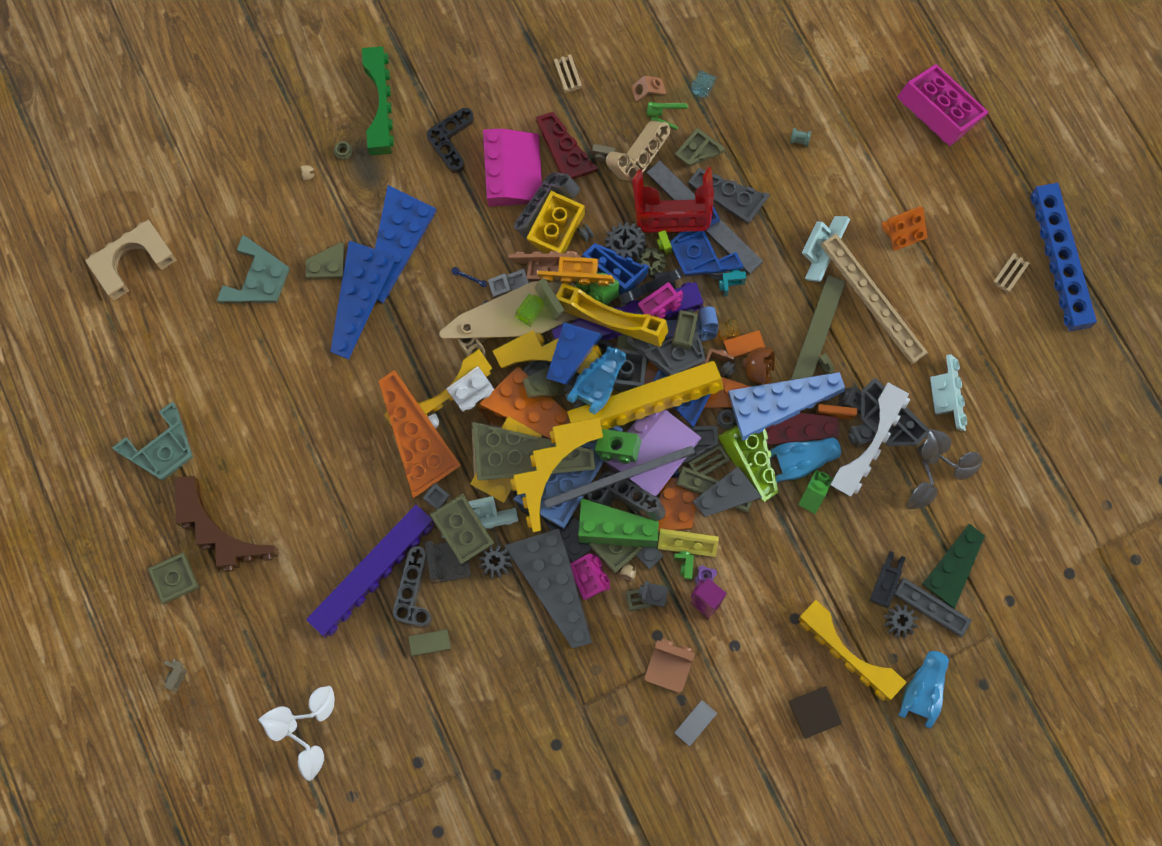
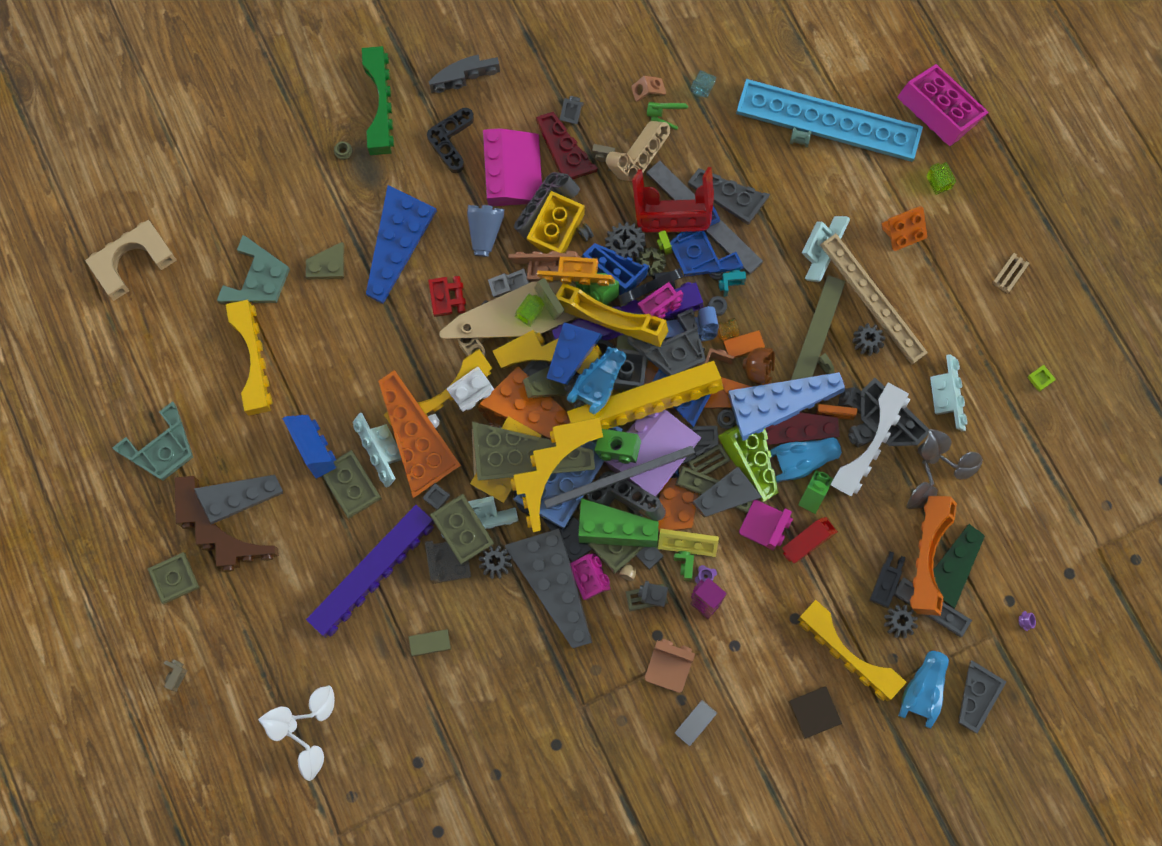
tan hinge [301,165,315,181] -> none
blue wing [330,240,396,360] -> none
dark grey beam [393,546,432,628] -> none
clear blue hinge [452,267,487,287] -> none
tan tile [554,54,582,93] -> none
olive tile [672,310,698,350] -> none
olive wing [674,128,725,167] -> none
dark grey plate [719,361,736,378] -> none
blue brick [1031,183,1097,332] -> none
none -> dark grey wing [194,475,283,524]
none -> yellow arch [226,300,273,416]
none -> blue slope [282,415,336,479]
none -> olive tile [322,450,382,519]
none -> light aqua bracket [353,413,401,487]
none -> red plate [428,276,466,317]
none -> dark grey slope [429,54,500,93]
none -> sand blue cone [467,205,505,257]
none -> dark grey bracket [559,96,584,124]
none -> dark grey tile [708,296,727,316]
none -> medium azure plate [736,79,923,162]
none -> dark pink bracket [739,500,793,551]
none -> red slope [782,517,838,564]
none -> dark grey gear [852,323,885,356]
none -> orange arch [910,496,957,616]
none -> clear neon green brick [926,162,956,195]
none -> dark grey wing [958,660,1006,734]
none -> medium lavender plate [1019,611,1036,631]
none -> lime plate [1027,365,1056,392]

